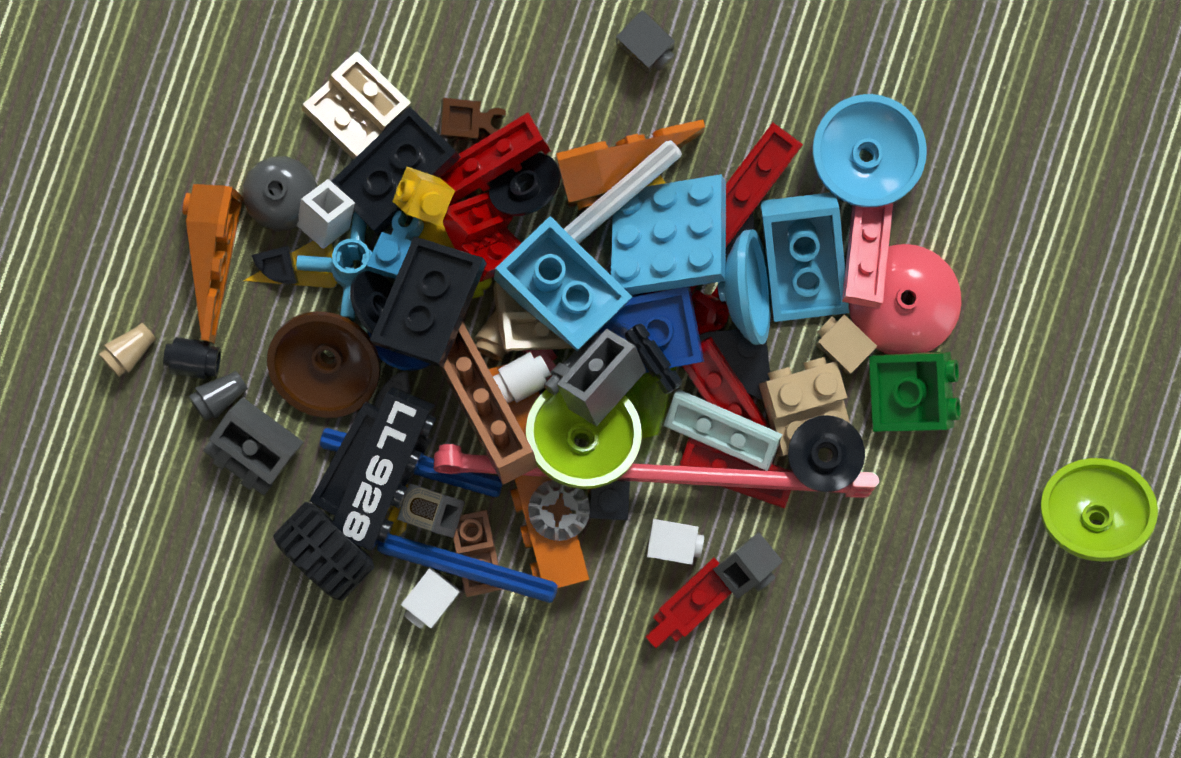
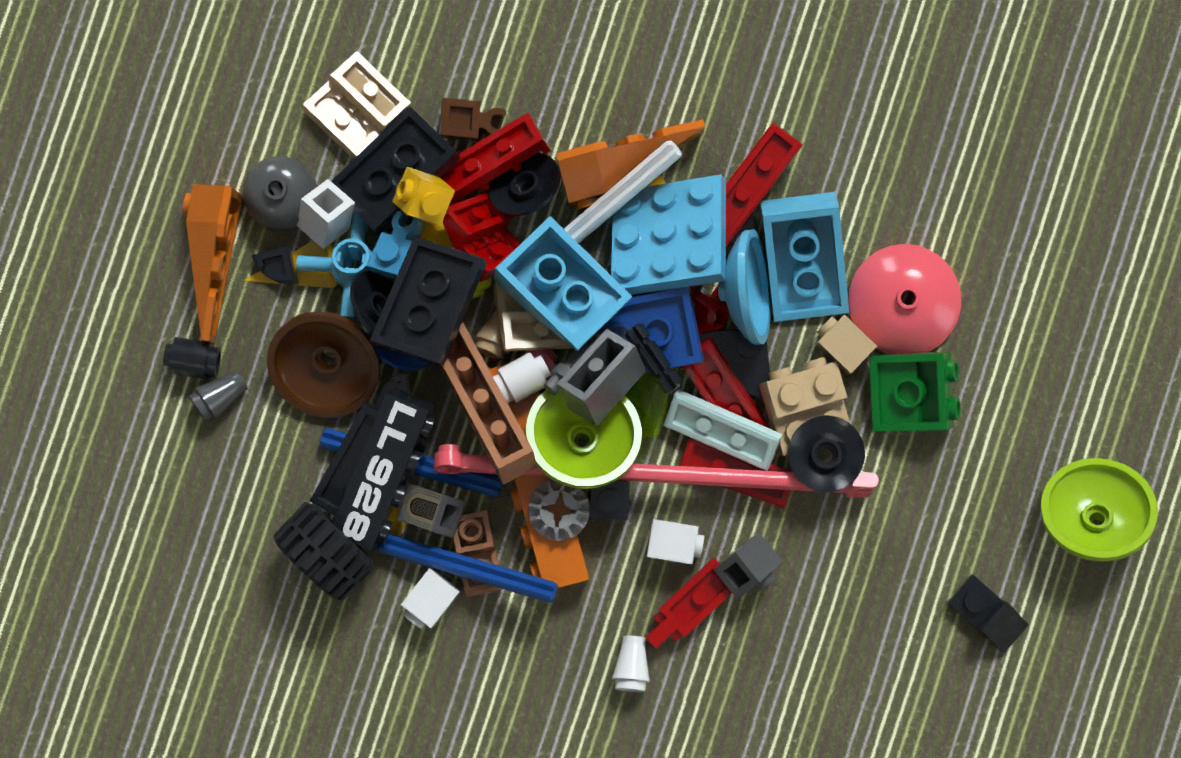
tan cone [99,323,157,377] -> none
dark grey brick [203,397,304,496] -> none
dark grey brick [616,10,675,74] -> none
medium azure dish [812,94,927,207] -> none
coral plate [842,203,893,309] -> none
none -> white cone [612,636,650,692]
none -> black slope [946,574,1029,653]

